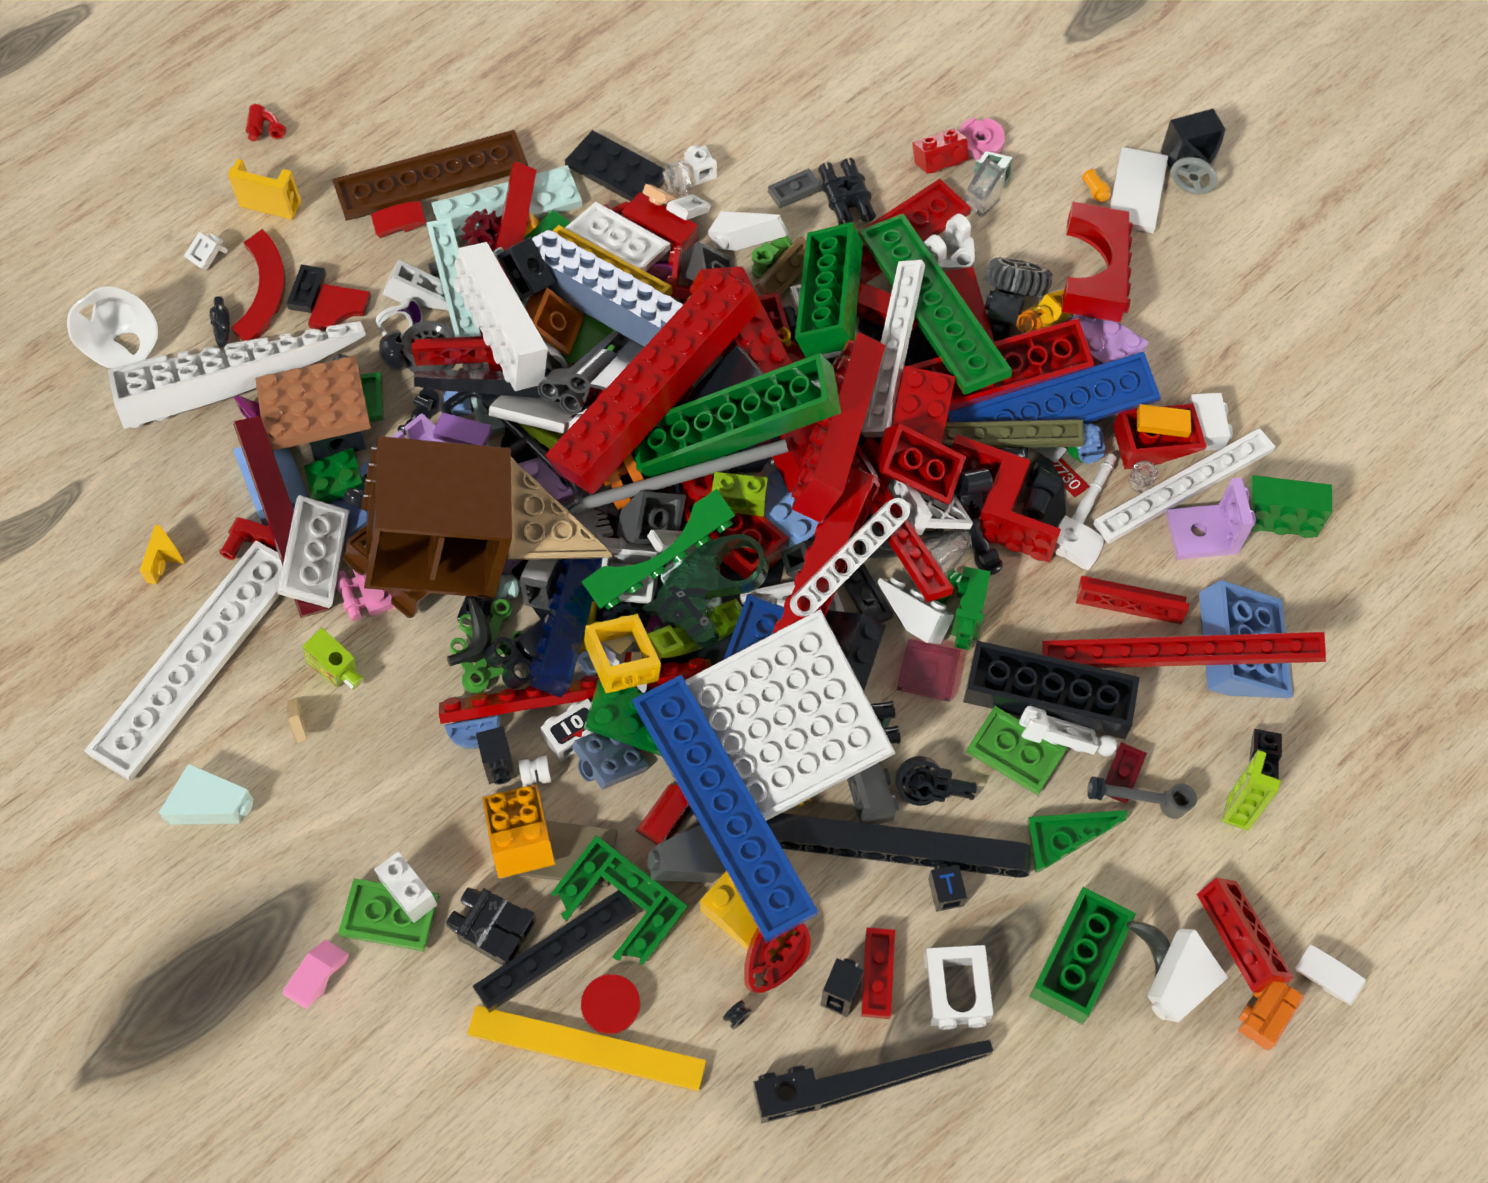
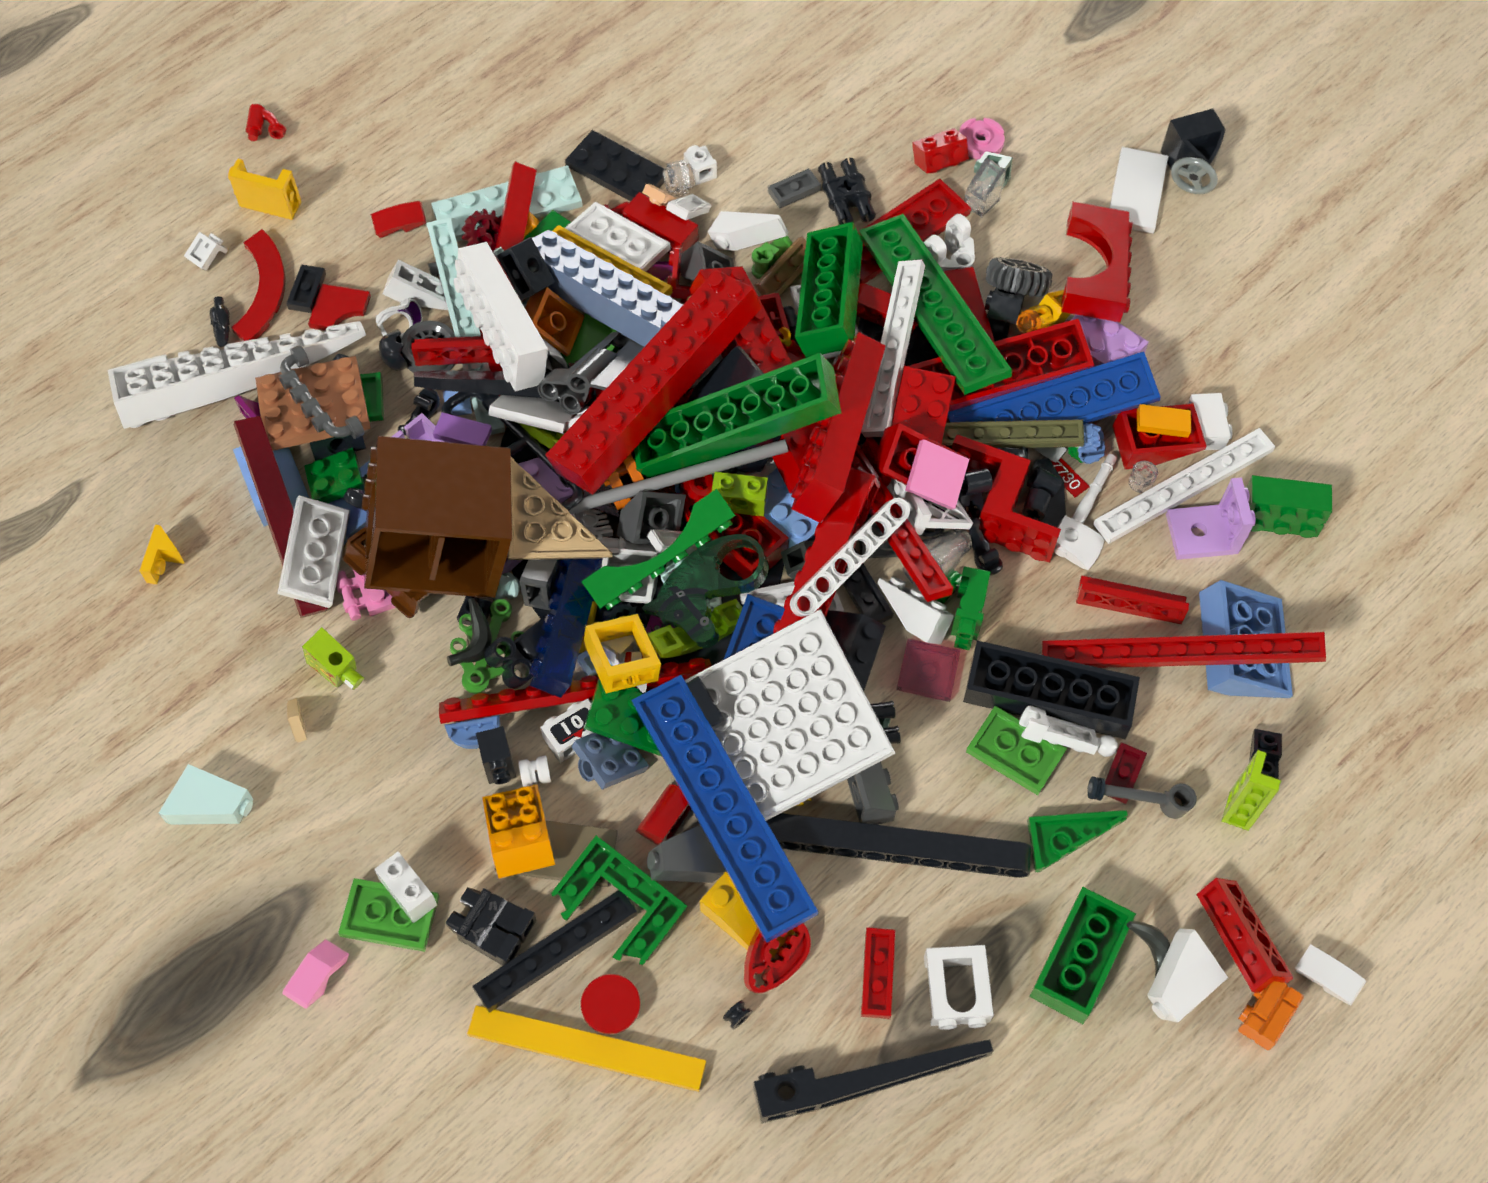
white piece [67,286,158,369] -> none
white plate [84,541,283,782] -> none
red beam [219,517,277,560] -> none
reddish brown plate [332,130,528,221] -> none
black brick [820,958,864,1017] -> none
black pin [895,756,977,806] -> none
black brick [928,864,967,912] -> none
light orange animal [1082,169,1111,202] -> none
none -> dark grey bar [279,345,365,439]
none -> black beam [686,676,724,727]
none -> bright pink tile [905,439,969,510]

